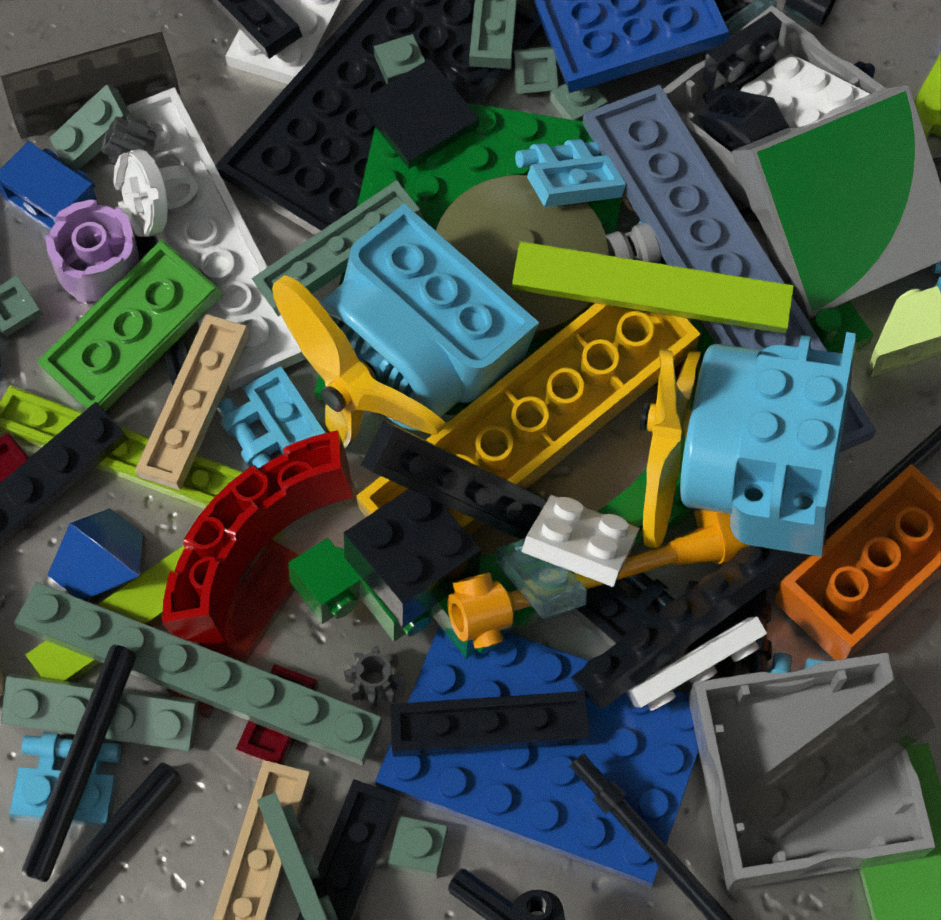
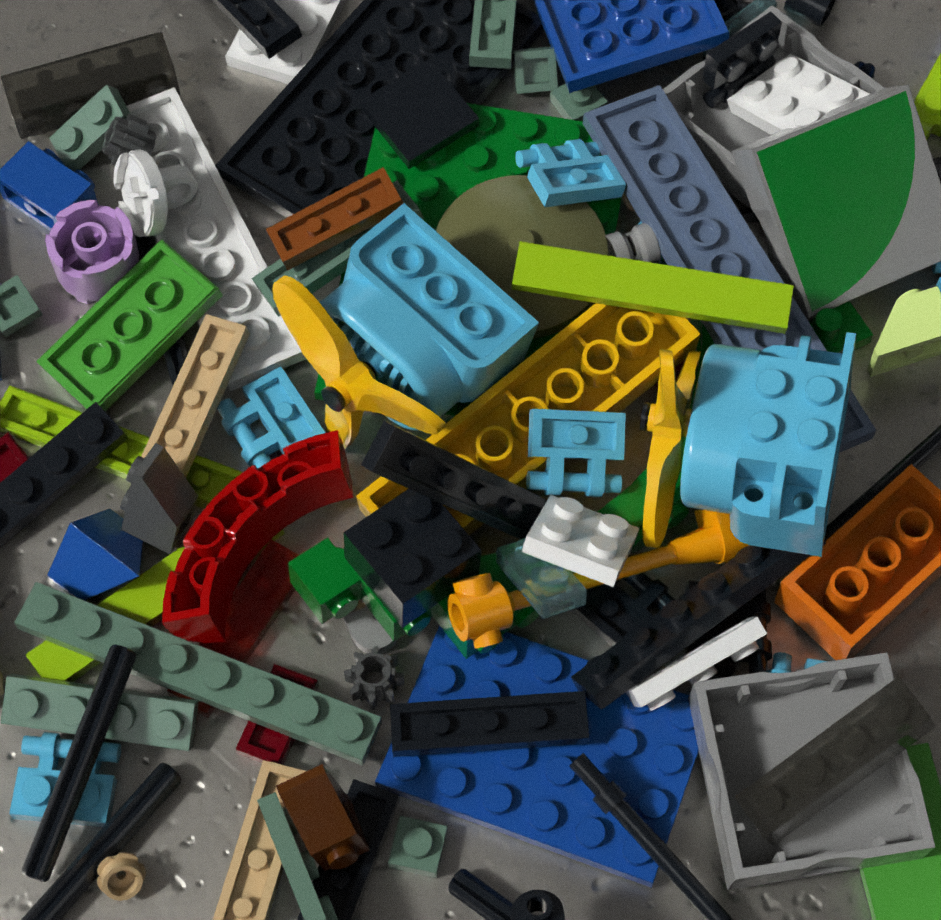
sand green plate [374,34,425,84] -> none
black brick [696,88,790,153] -> none
none -> tan plate [97,852,146,901]
none -> dark grey slope [120,443,198,554]
none -> dark orange plate [266,167,403,270]
none -> reddish brown slope [276,764,370,871]
none -> light grey tile [344,606,398,654]
none -> medium azure plate [526,409,626,497]

